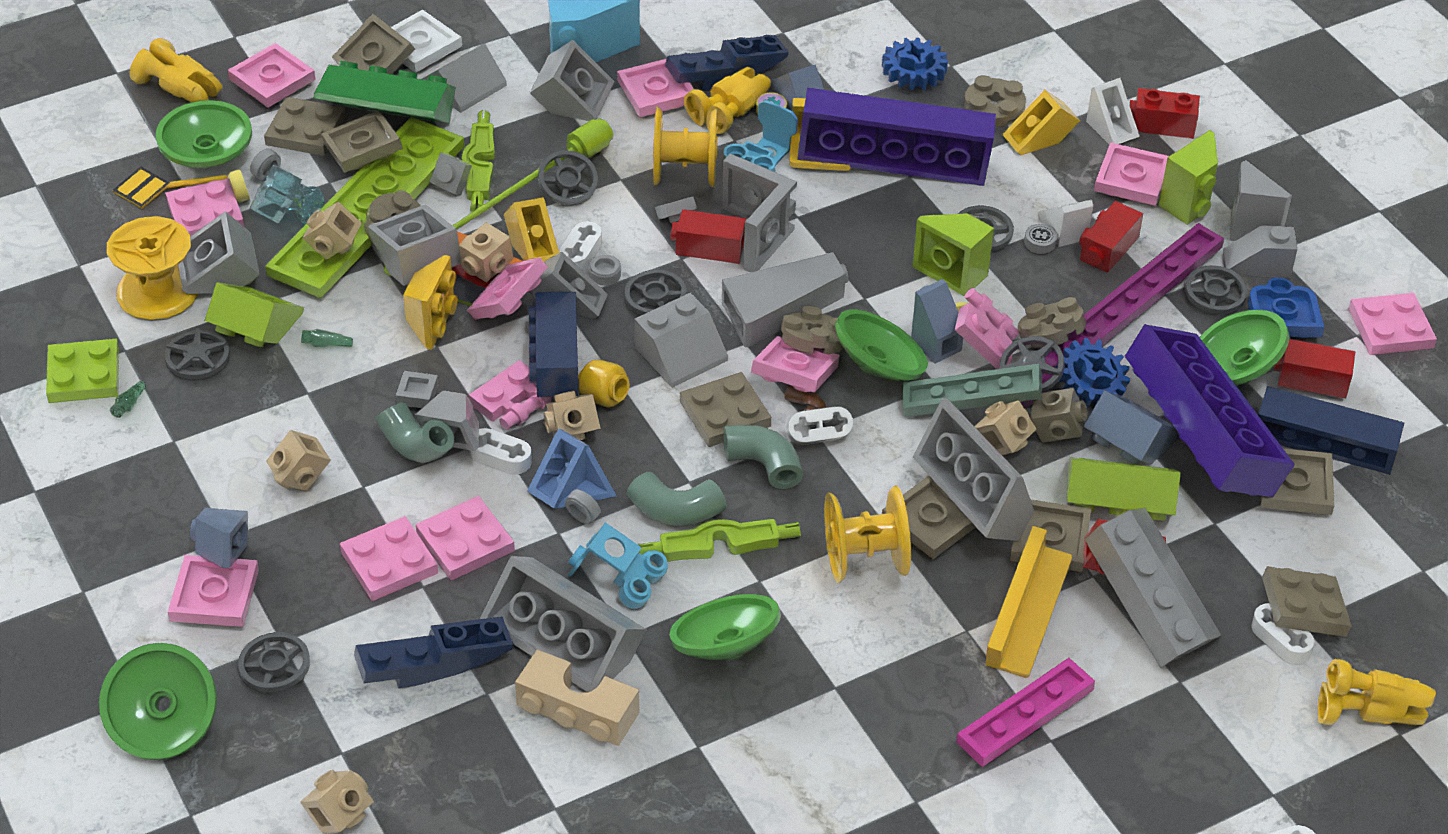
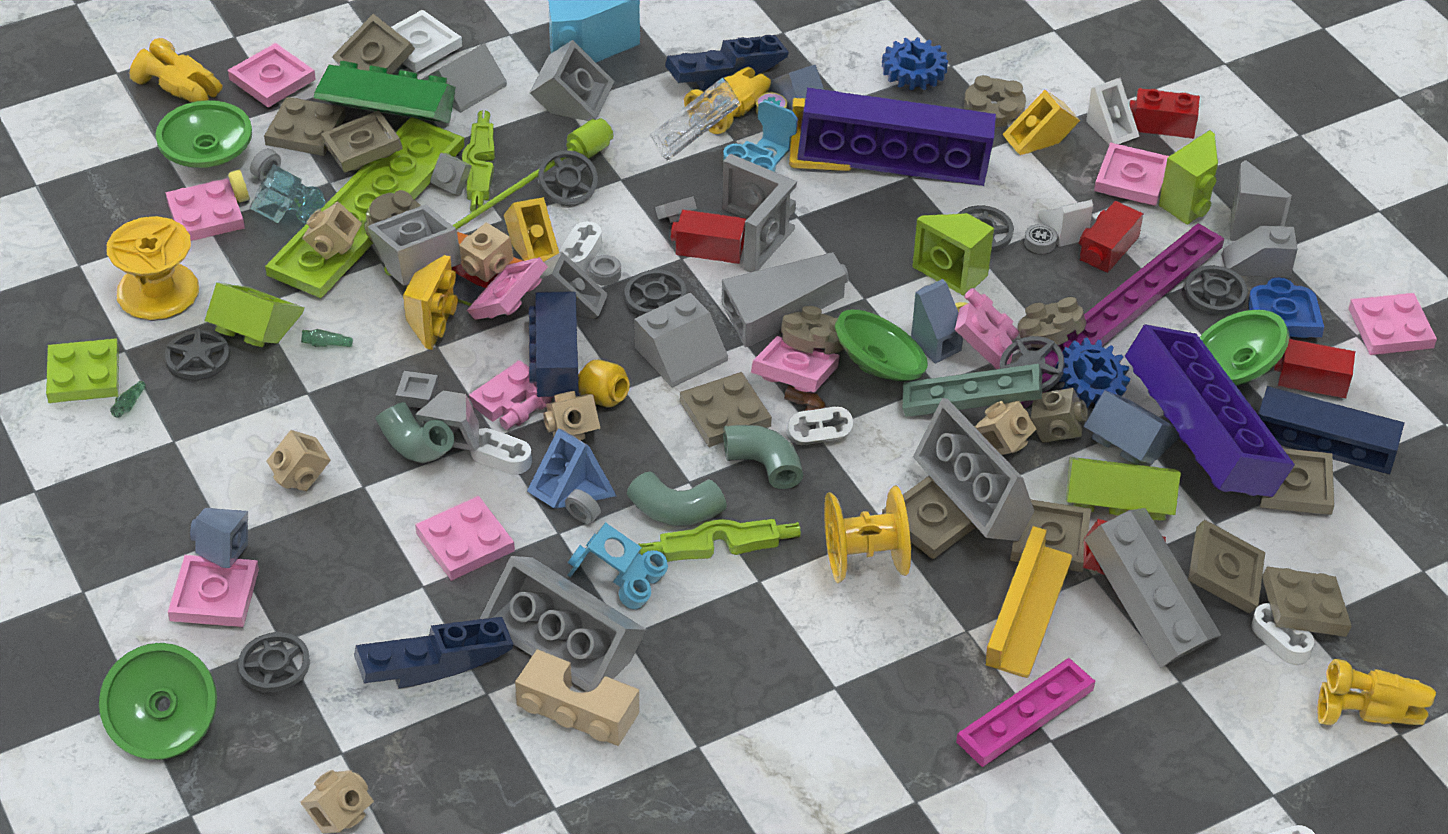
piece [112,167,228,209] -> none
light grey slope [178,211,260,294] -> none
bright pink plate [340,516,438,601] -> none
bright pink plate [617,59,694,117] -> none
yellow piece [653,107,718,188] -> none
bright green dish [670,594,781,660] -> none
none -> clear plate [650,77,741,161]
none -> dark tan plate [1188,519,1265,614]

